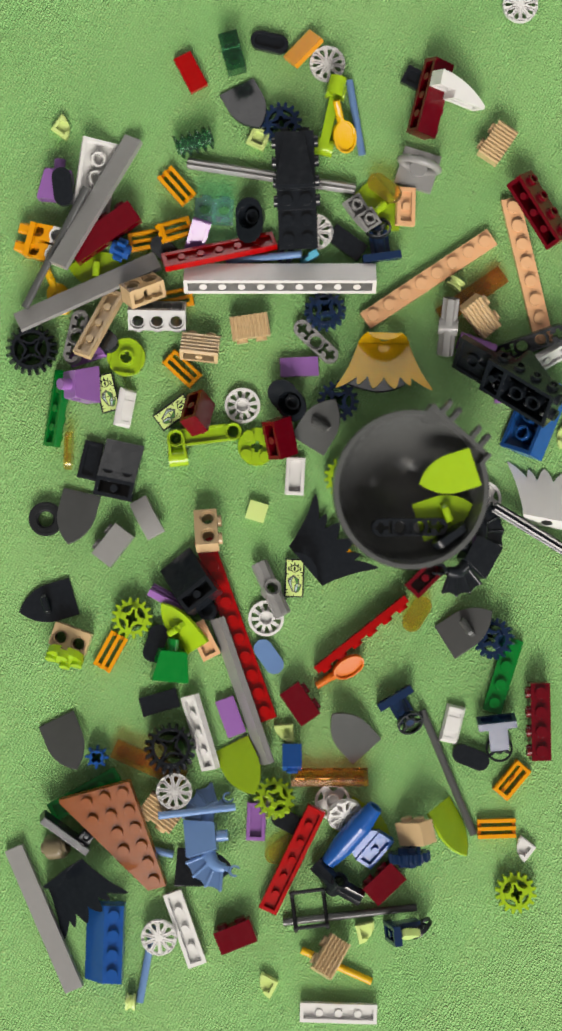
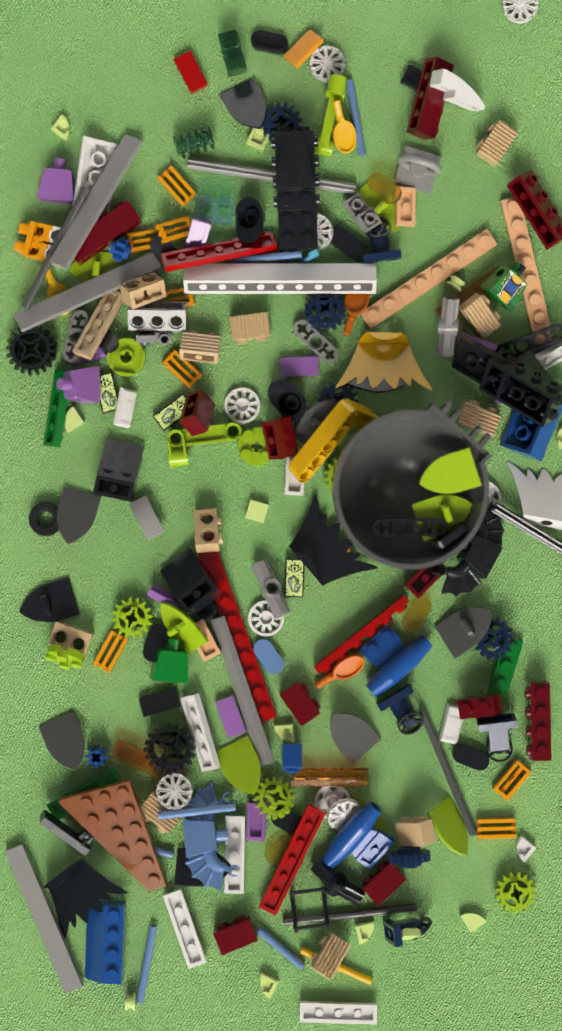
dark tan head [41,834,71,860] -> none
black tile [52,167,74,207] -> none
clear yellow tile [63,431,74,470] -> none
black tile [77,440,105,481] -> none
light grey brick [92,523,135,567] -> none
white wheel [141,919,177,956] -> none
none -> yellowish green tile [65,407,84,433]
none -> plate [134,330,172,345]
none -> white plate [224,815,245,894]
none -> medium blue piece [256,926,305,970]
none -> yellow beam [288,399,378,483]
none -> orange piece [343,294,370,336]
none -> blue plate [359,624,433,697]
none -> tan brick [456,400,501,437]
none -> dark red brick [457,693,504,719]
none -> yellowish green tile [460,912,486,932]
none -> torso [480,262,527,312]

